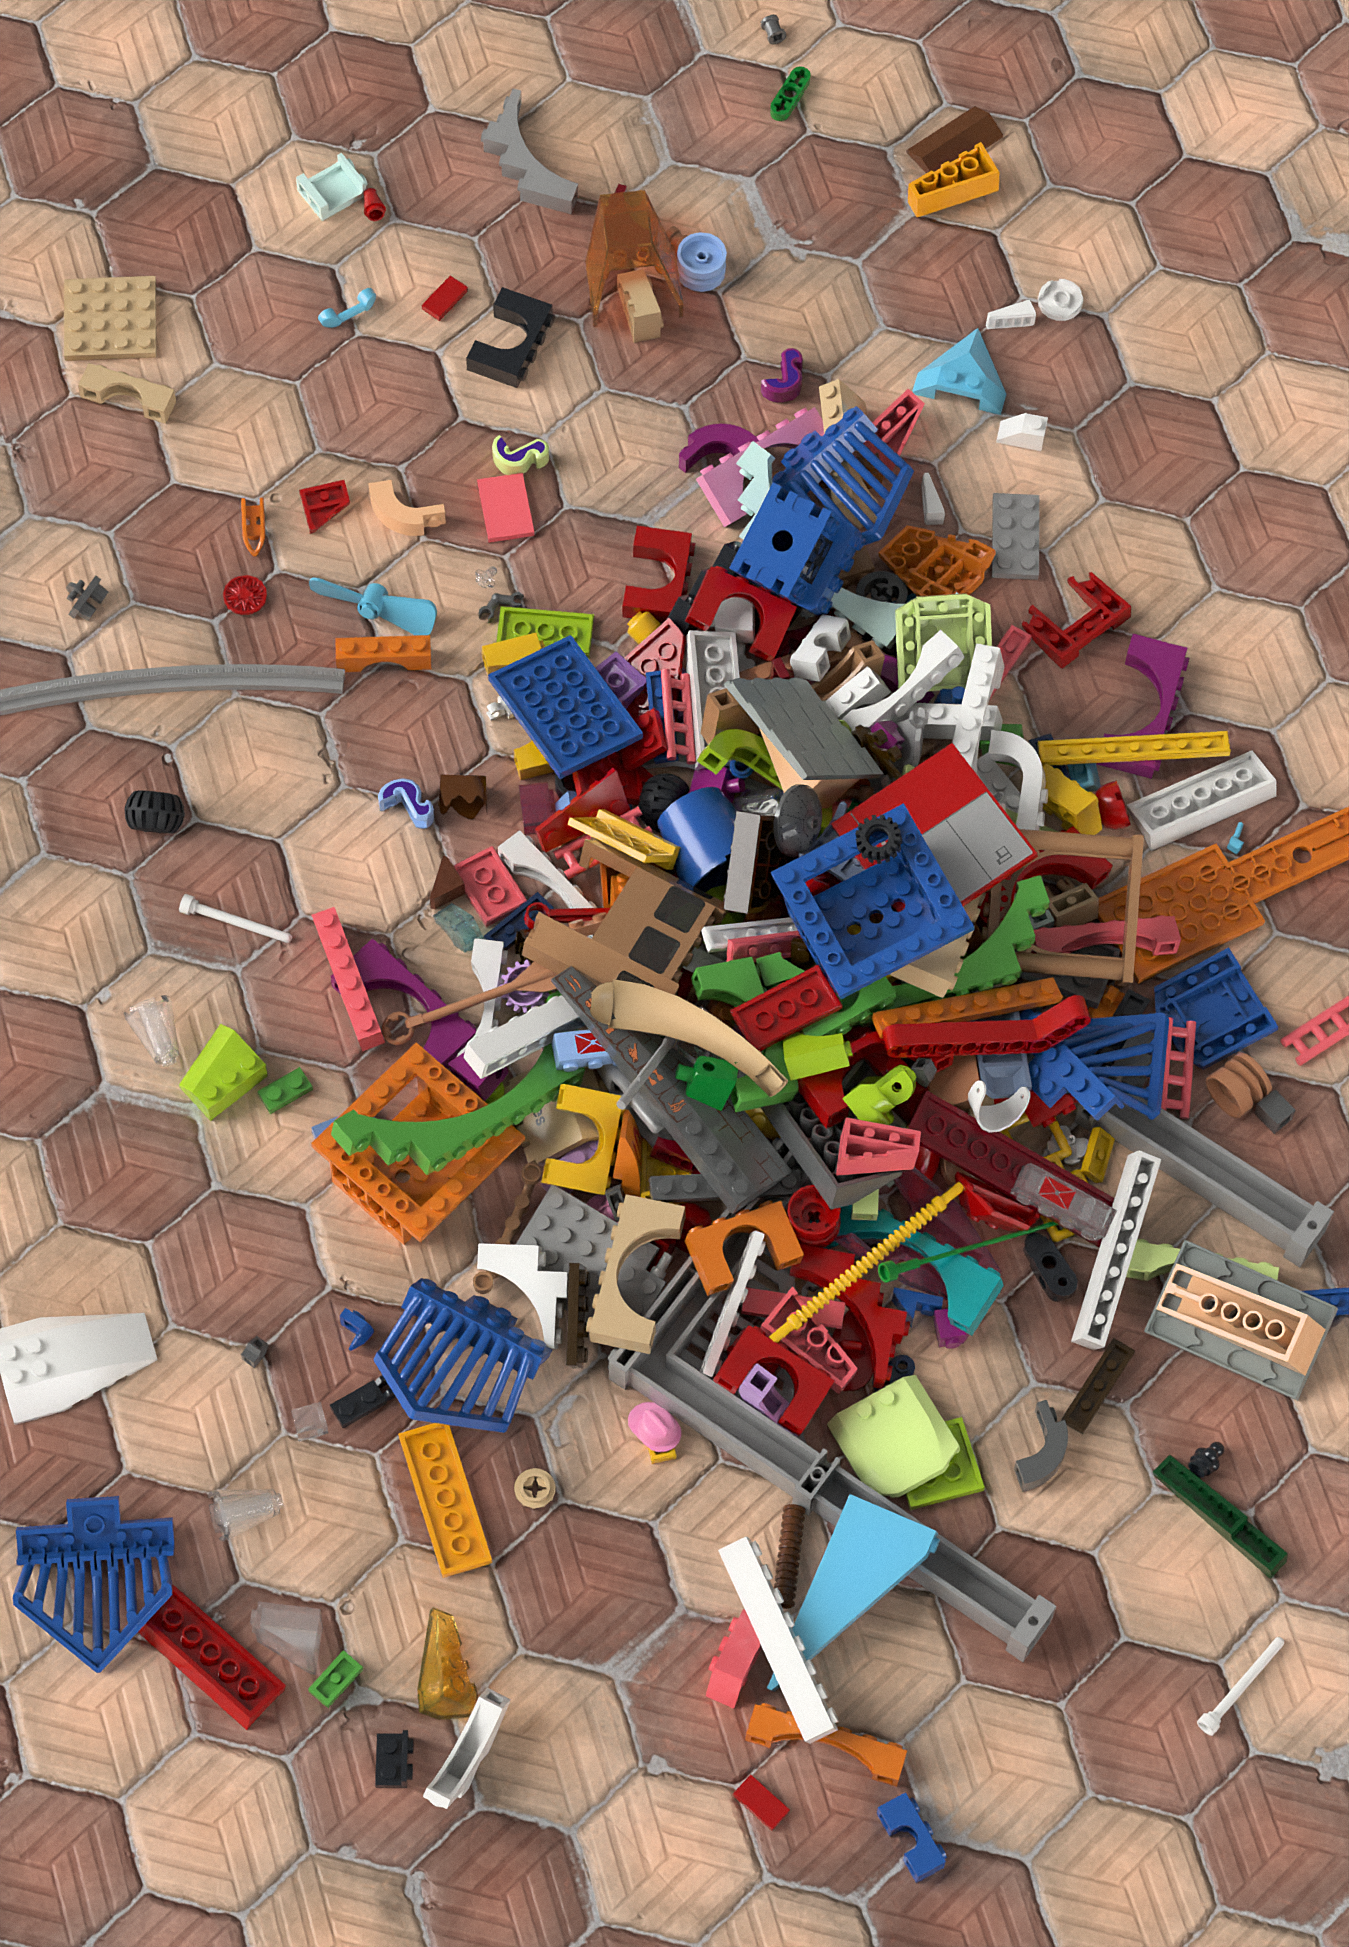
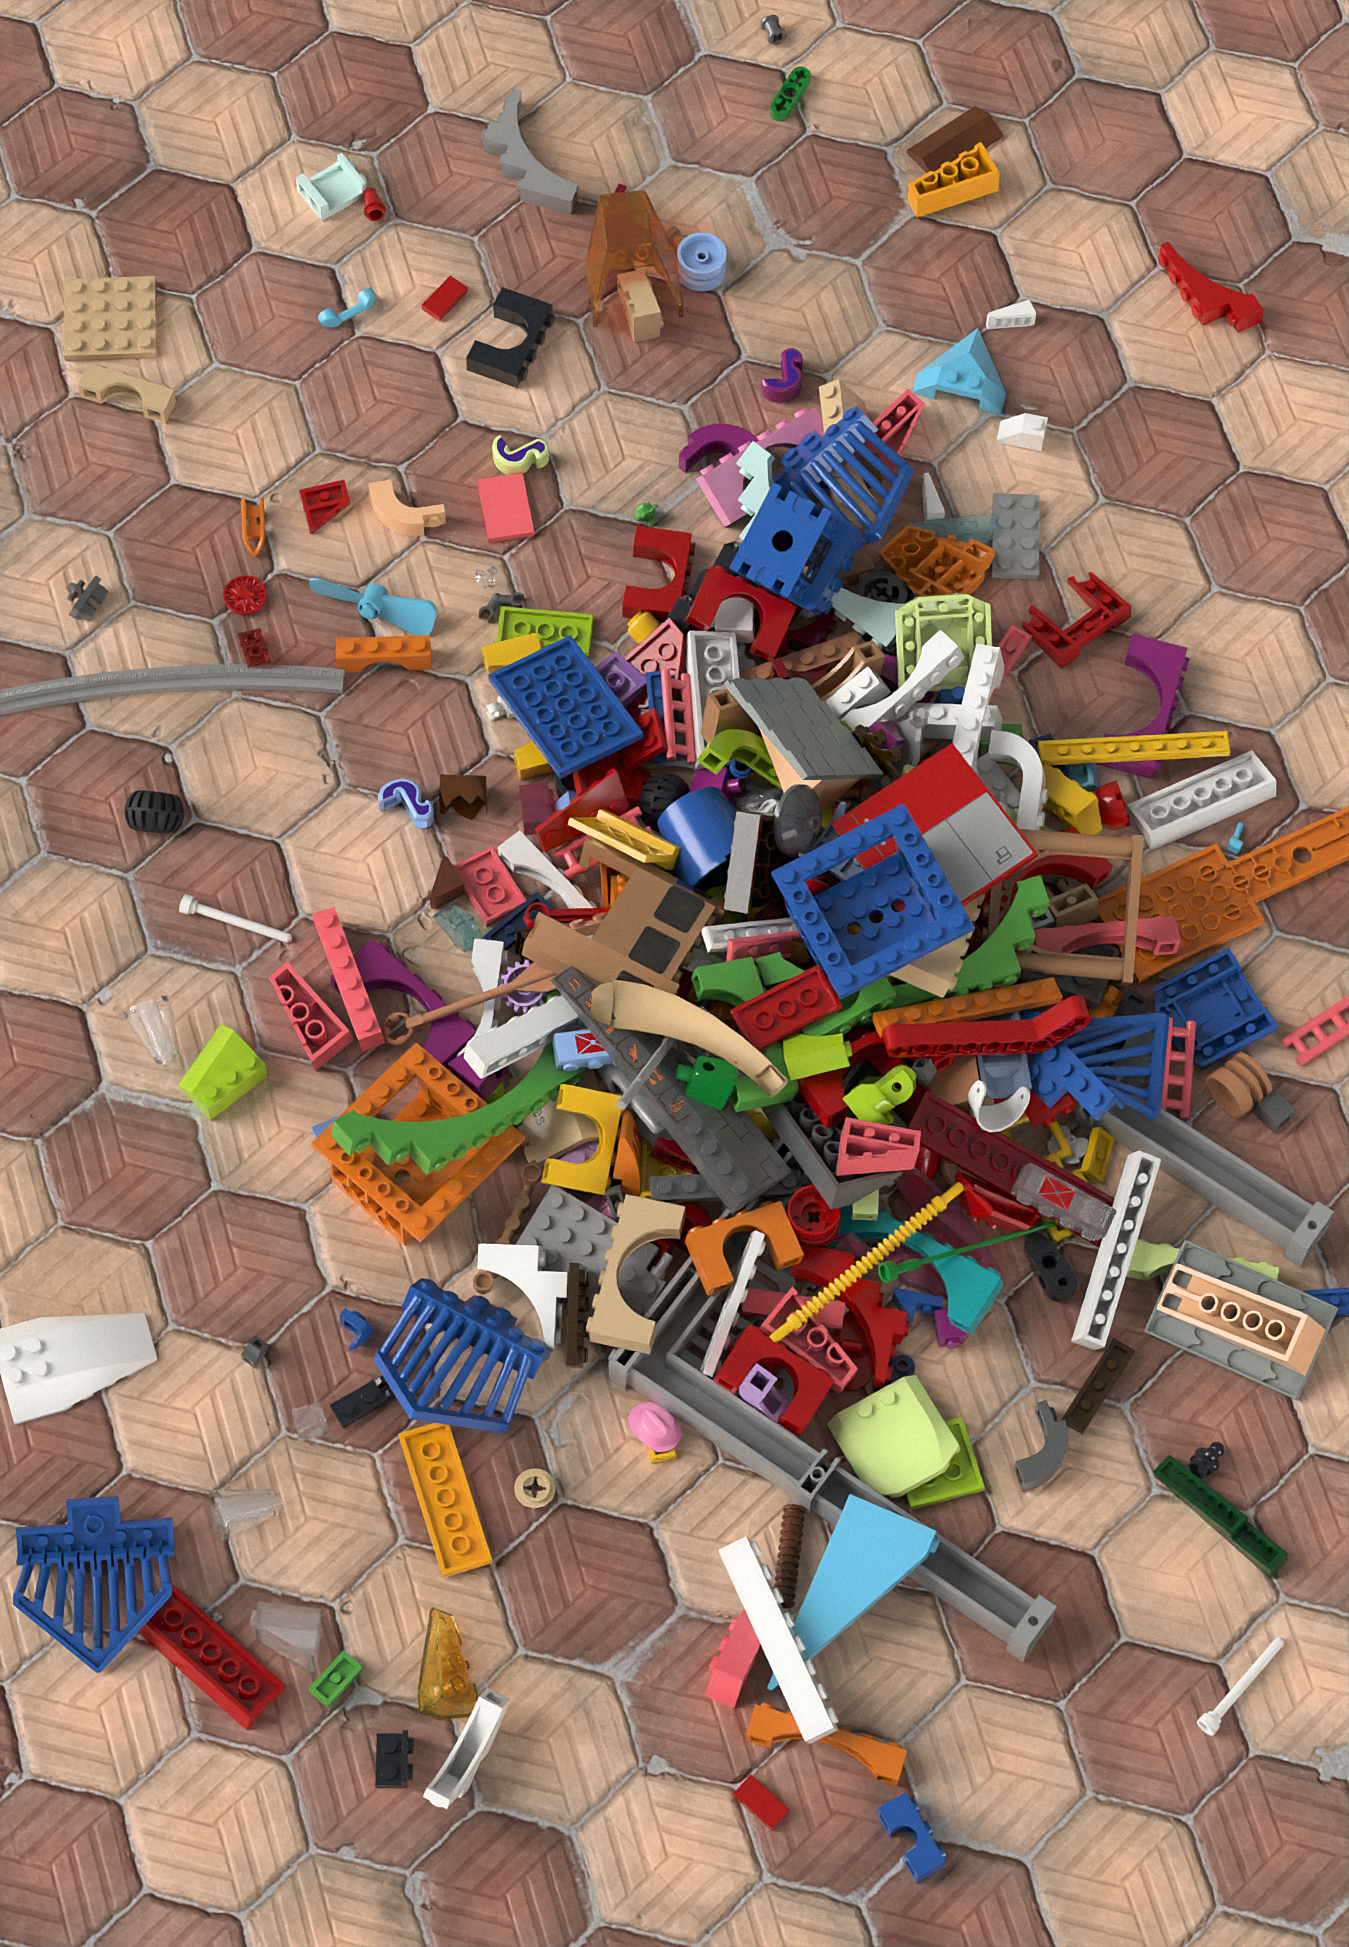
bright green plate [257,1067,313,1114] -> none
white arch [790,614,851,682] -> none
black tyre [855,814,902,864] -> none
white tile [1038,279,1083,321] -> none
none -> clear red slope [238,628,271,668]
none -> coral wedge [269,962,353,1071]
none -> bright green plant [634,501,659,526]
none -> clear light blue wing [907,513,998,545]
none -> red arch [1158,242,1264,333]

